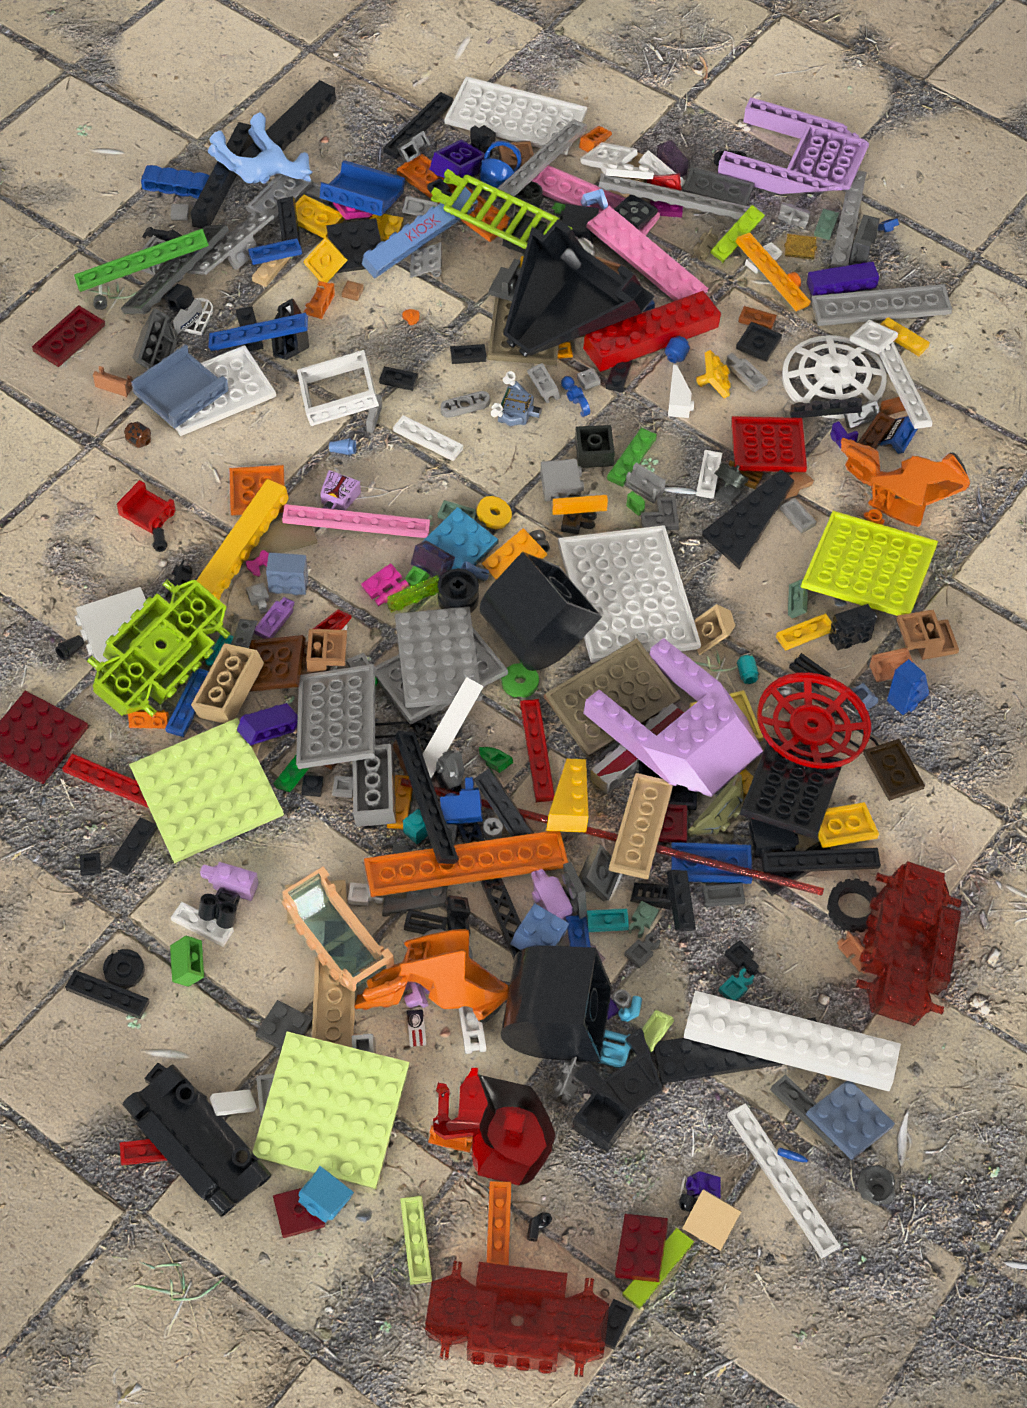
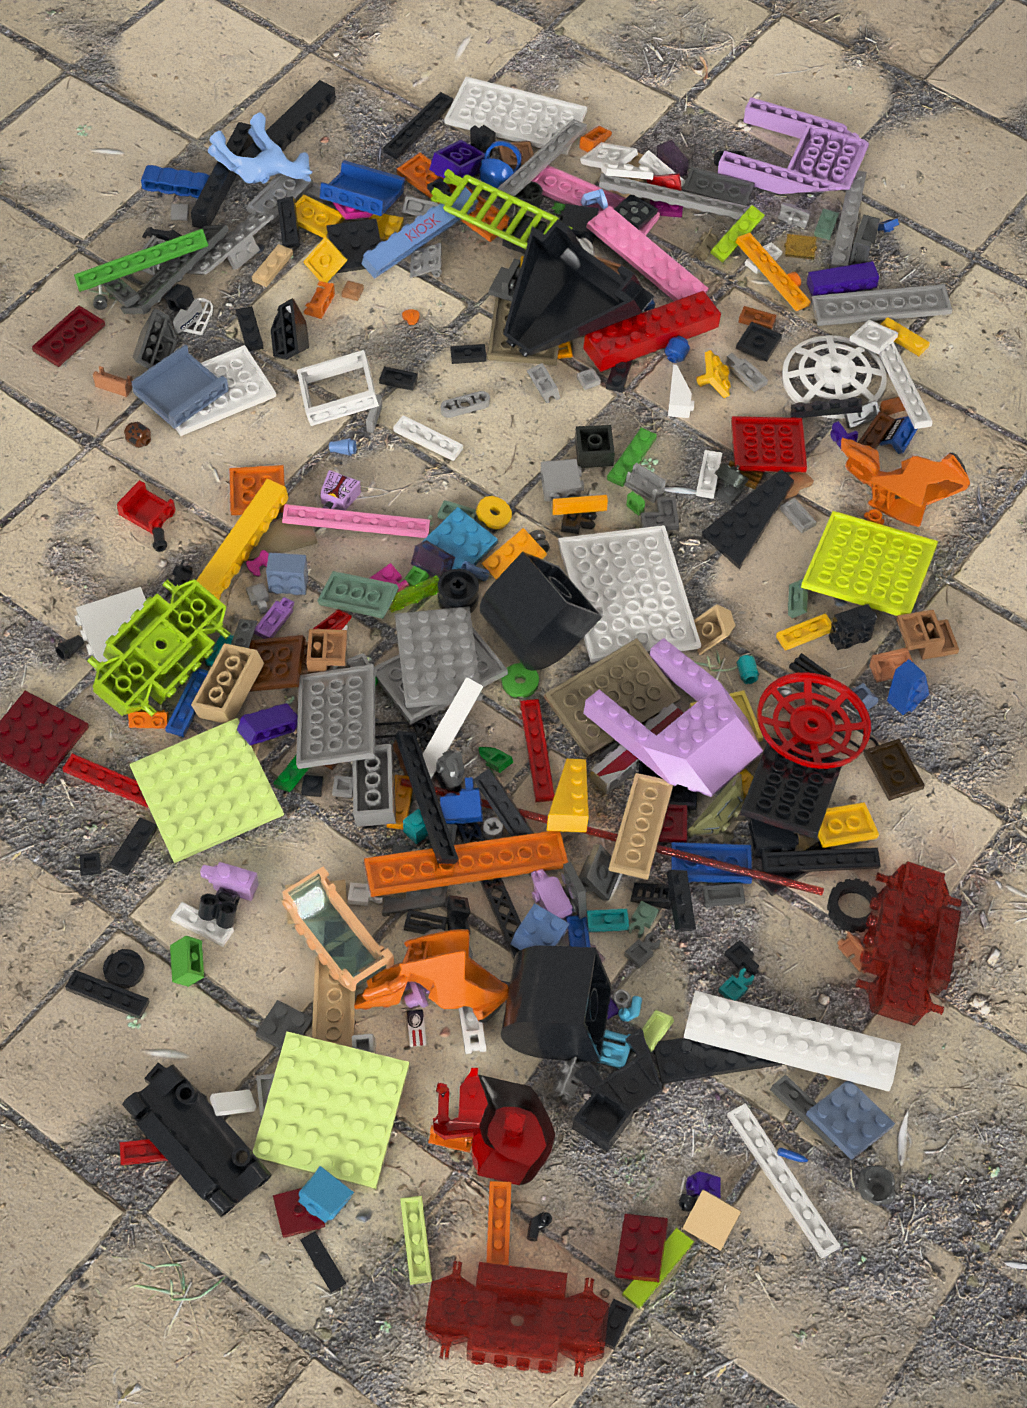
blue plate [208,313,308,351] -> none
blue plate [248,238,302,265] -> none
dark grey brick [397,131,431,163] -> none
sand blue torso [491,371,542,427] -> none
blue piece [561,376,590,417] -> none
none -> dark grey plate [103,278,140,308]
none -> black piece [300,1231,346,1293]
none -> sand green plate [317,571,399,619]

